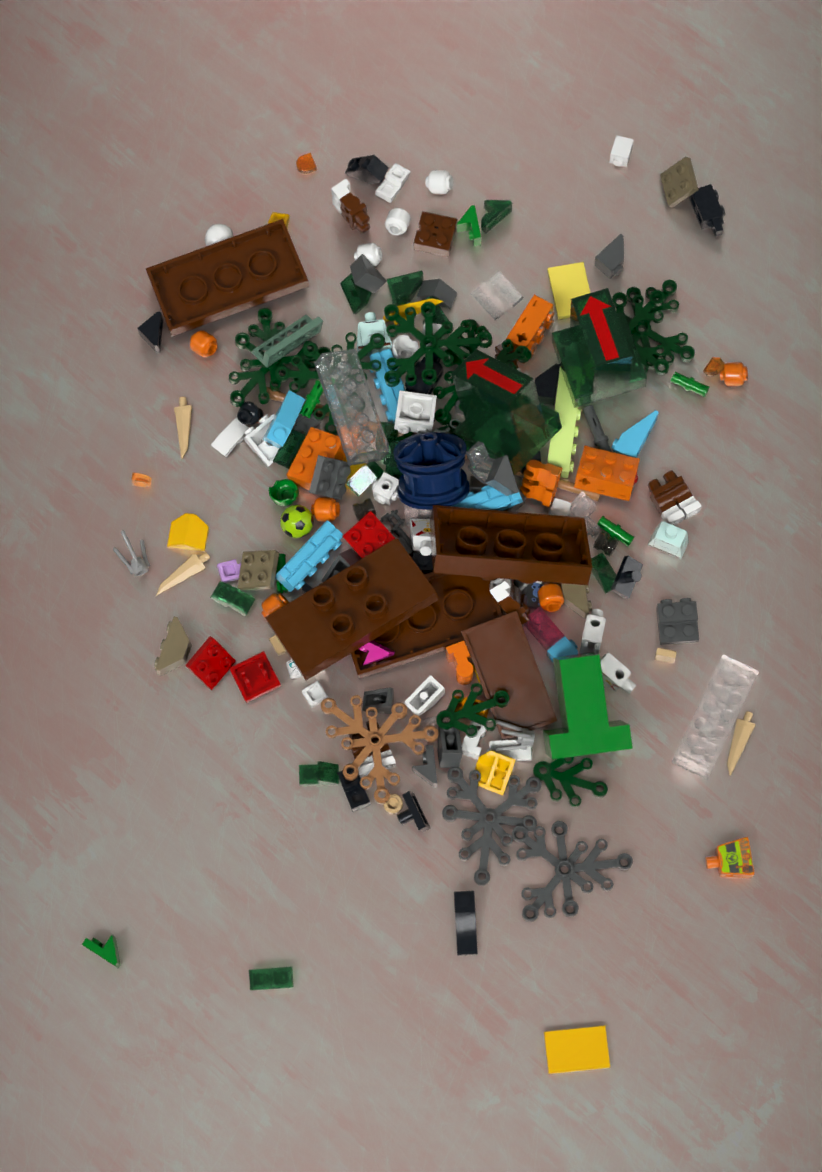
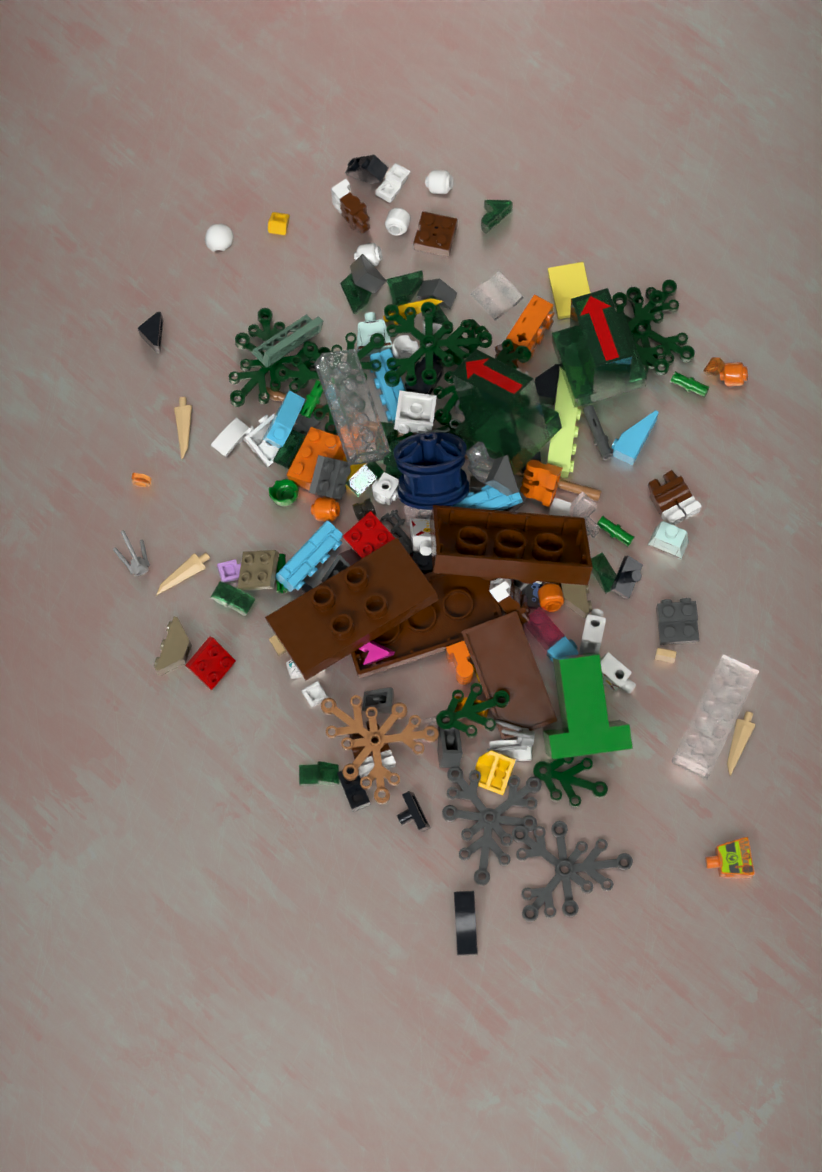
green slope [82,935,120,968] -> none
reddish brown plate [145,219,309,337] -> none
yellow slope [167,513,209,552] -> none
orange head [190,330,218,358] -> none
red plate [229,651,281,704] -> none
black animal [237,401,264,425] -> none
clear green slope [249,967,294,990] -> none
orange head [261,593,289,617] -> none
lime piece [280,505,314,539] -> none
clear orange tile [296,153,317,174] -> none
tan tile [383,794,403,814] -> none
white slope [404,675,446,716] -> none
dark grey slope [412,745,438,788] -> none
green slope [456,205,481,247] -> none
white leg [462,721,486,760] -> none
yellow tile [544,1026,610,1074] -> none
orange piece [574,446,640,501] -> none
clear smoke wheel [593,531,619,557] -> none
dark grey slope [594,234,624,279] -> none
white brick [609,135,634,167] -> none
dark tan plate [660,157,699,207] -> none
black hinge [689,184,725,237] -> none

